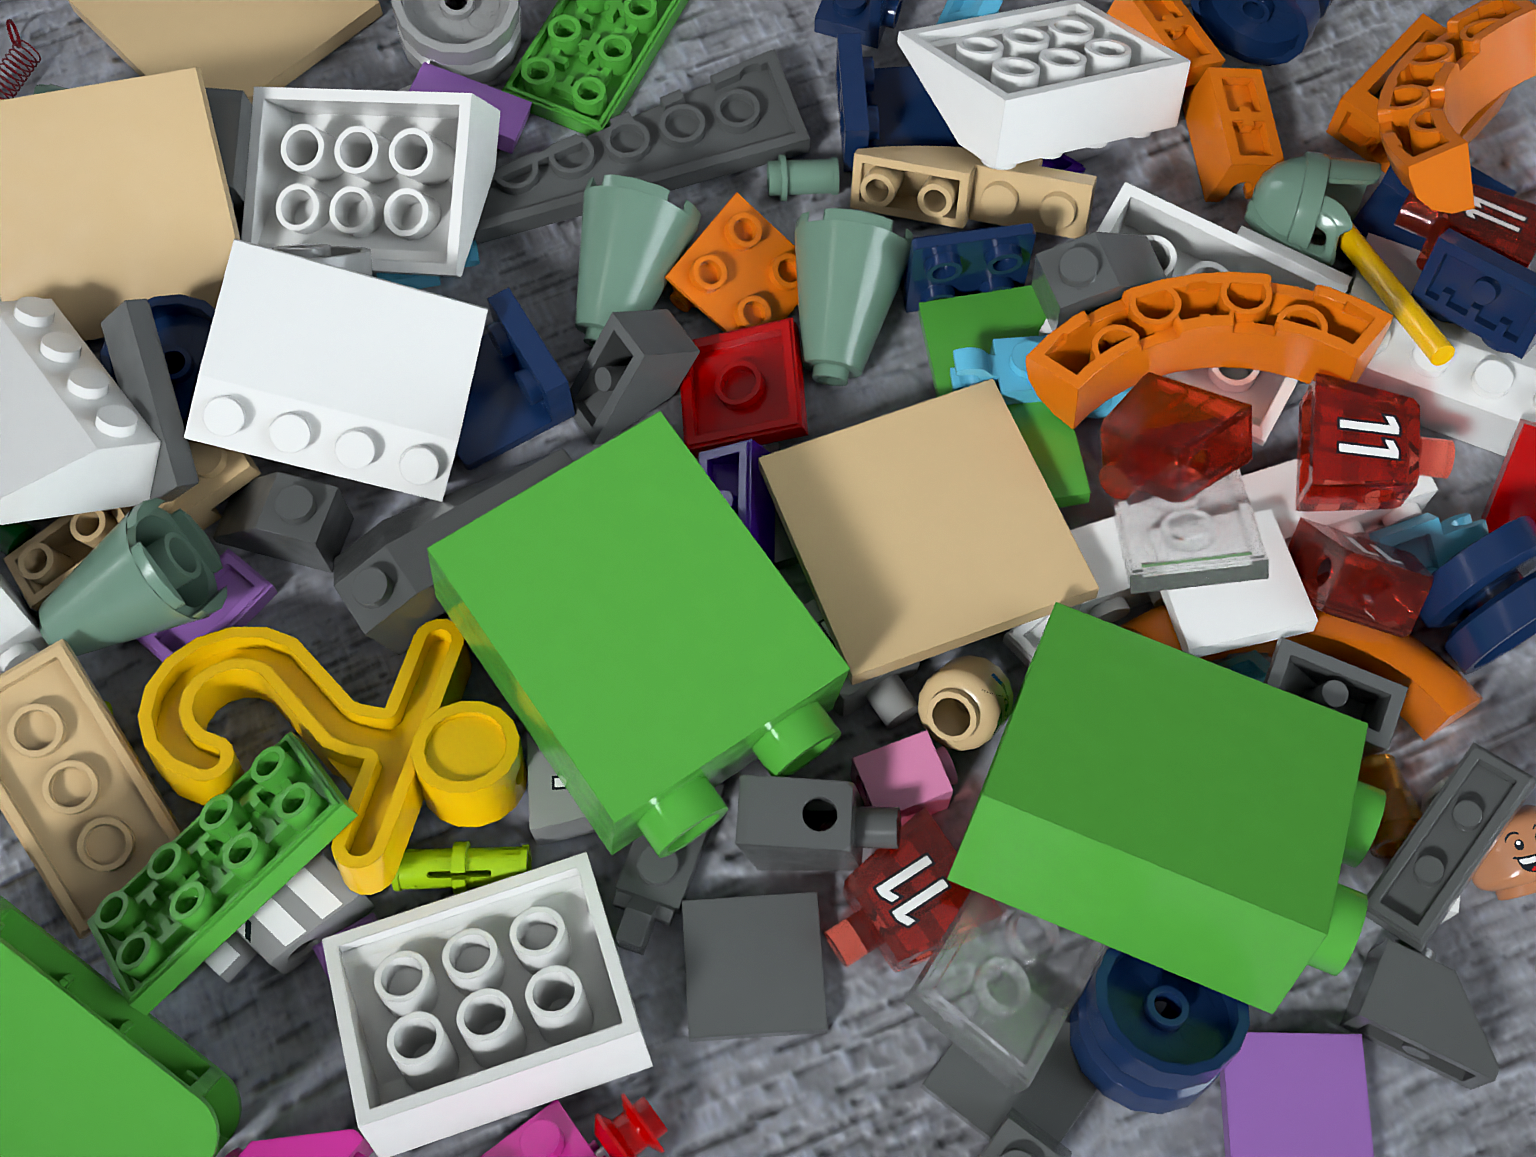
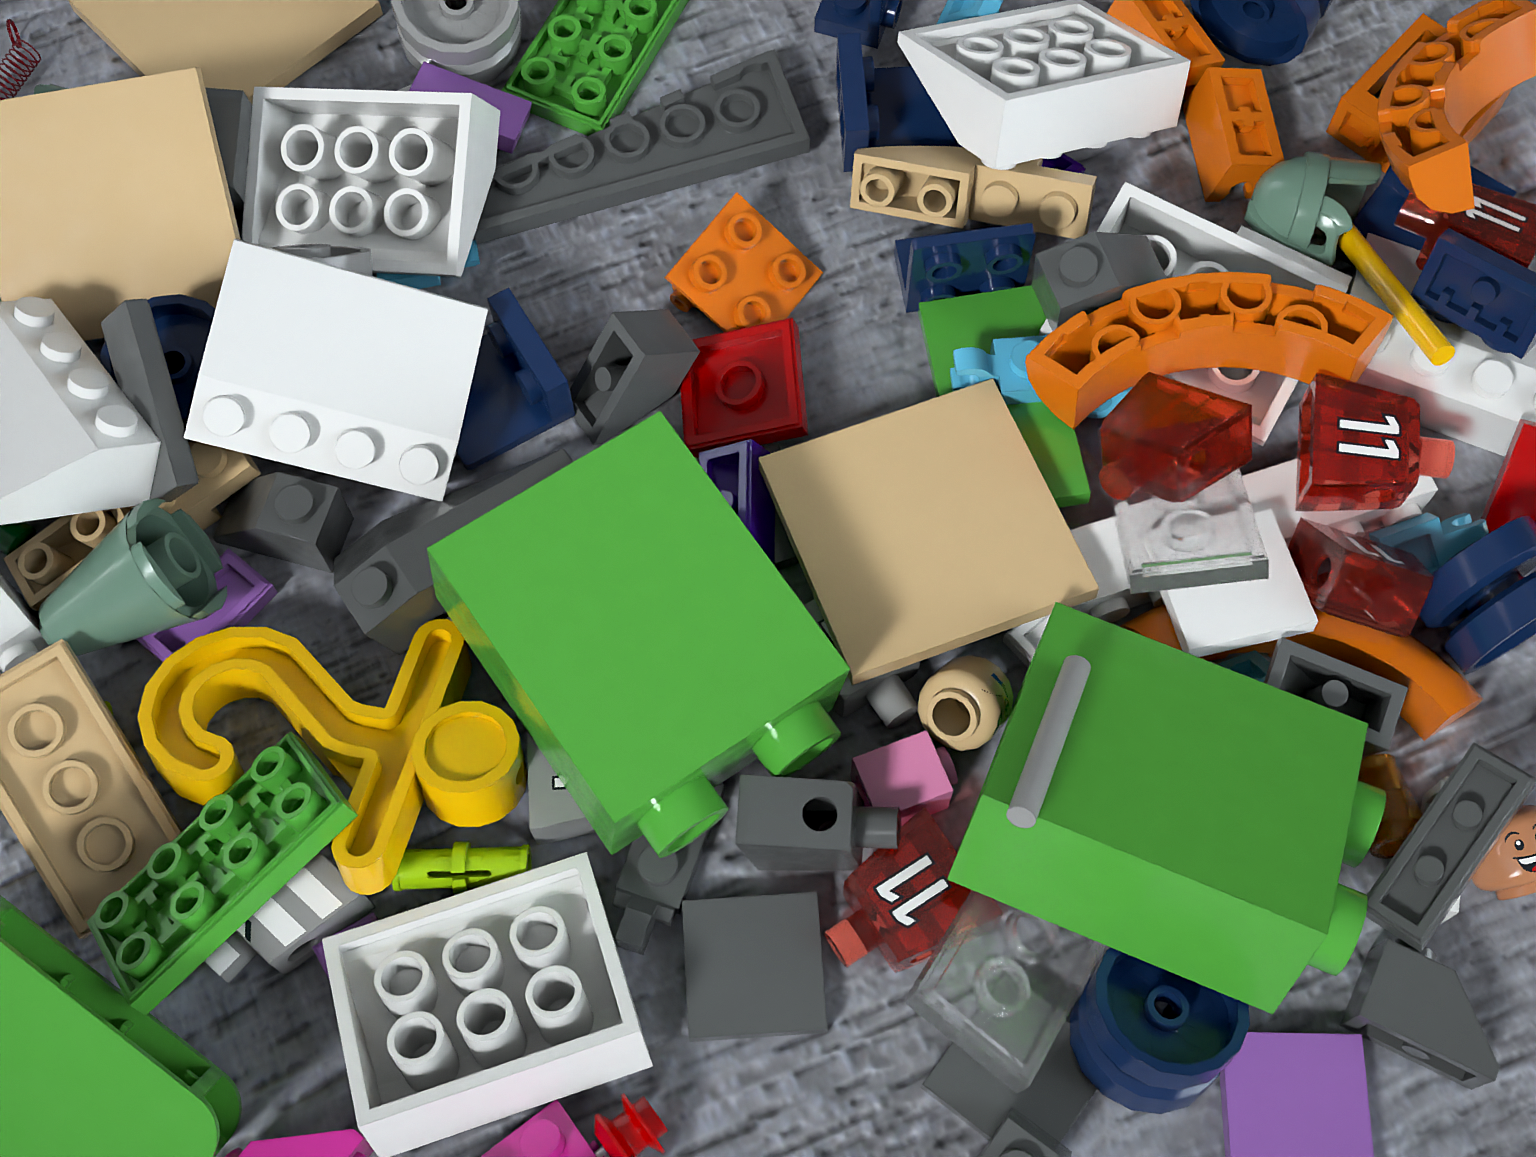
sand green cone [575,174,701,347] -> none
sand green pin [767,154,839,201] -> none
sand green cone [794,208,914,386] -> none
none -> light grey bar [1006,655,1091,828]

